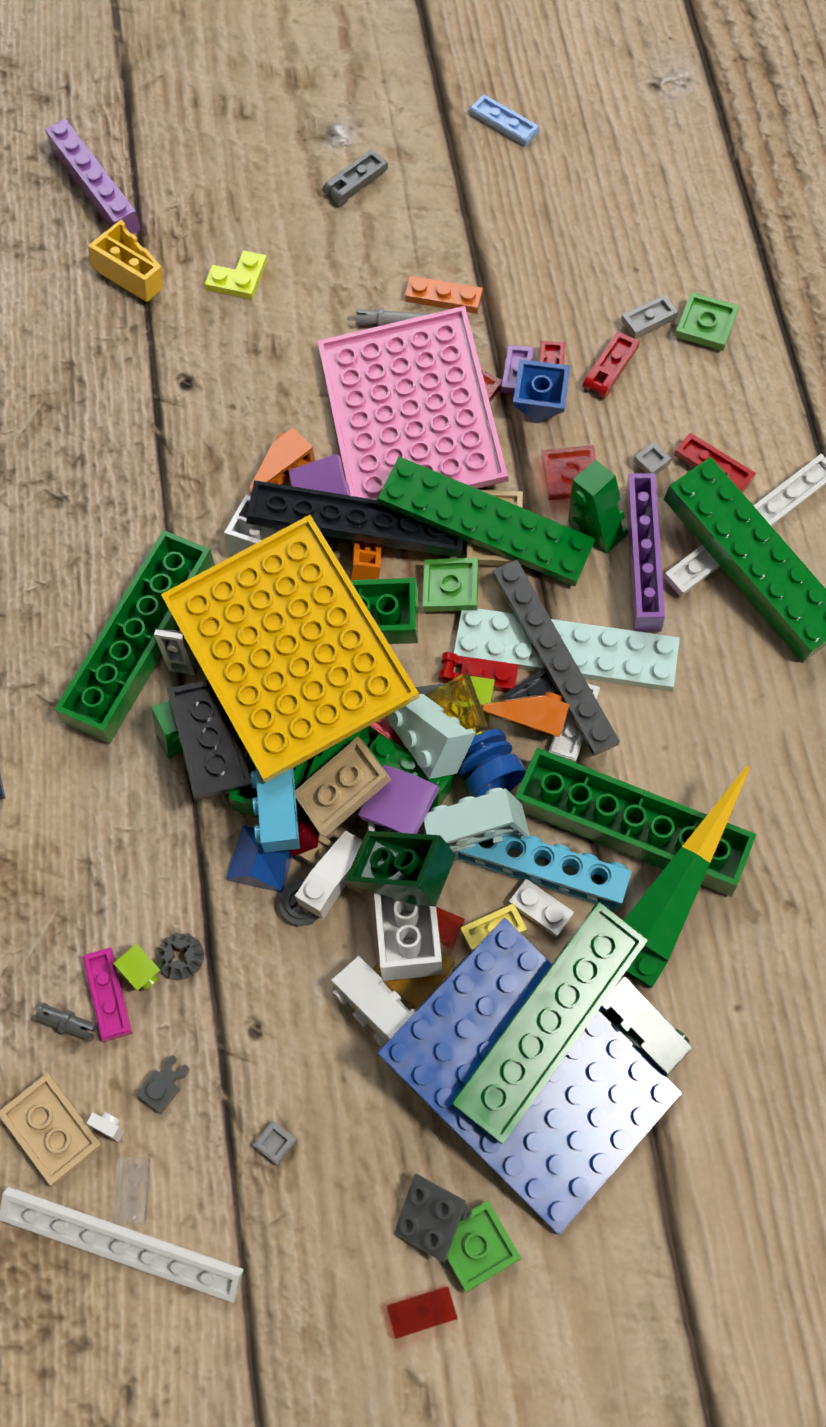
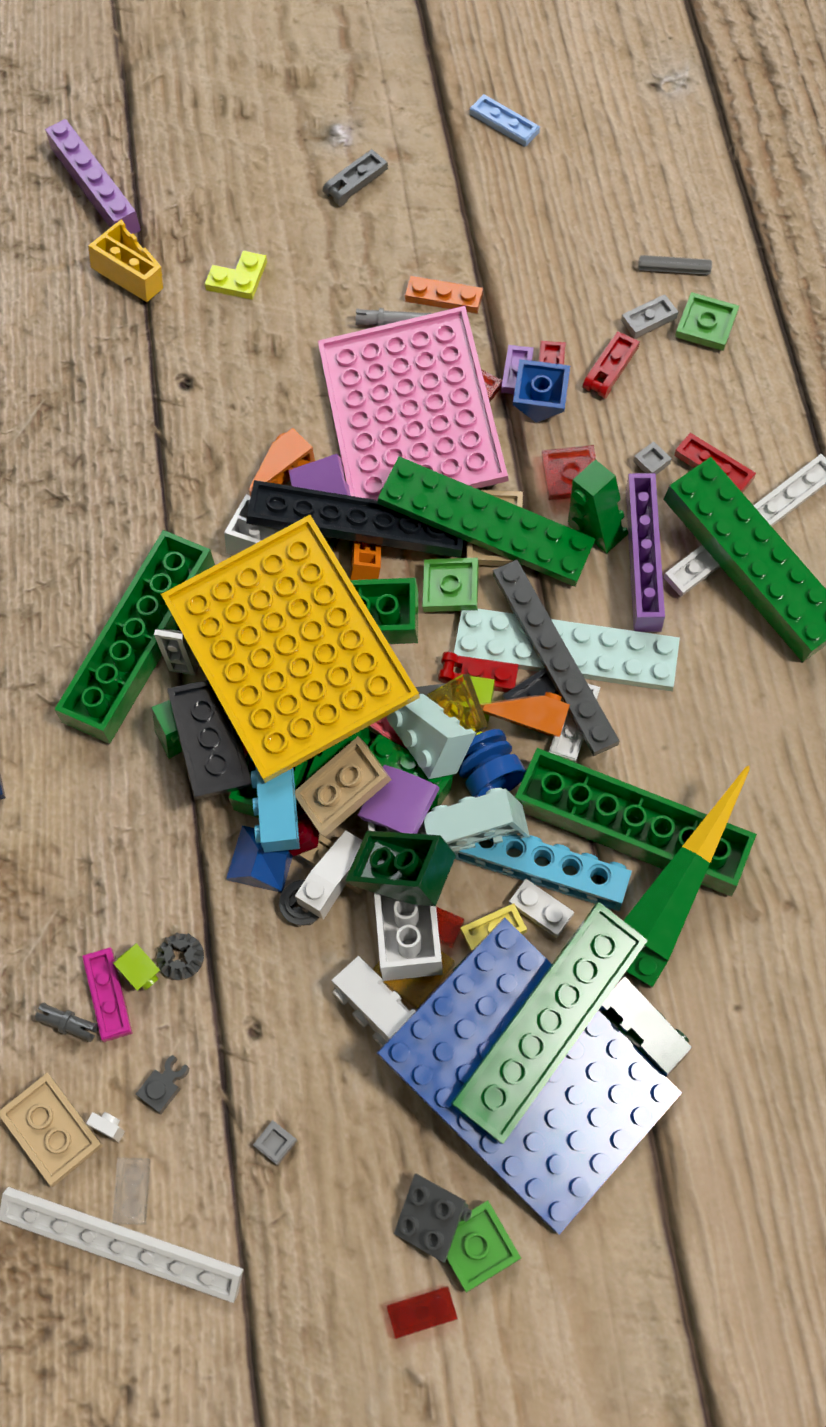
none -> light grey axle [638,255,712,275]

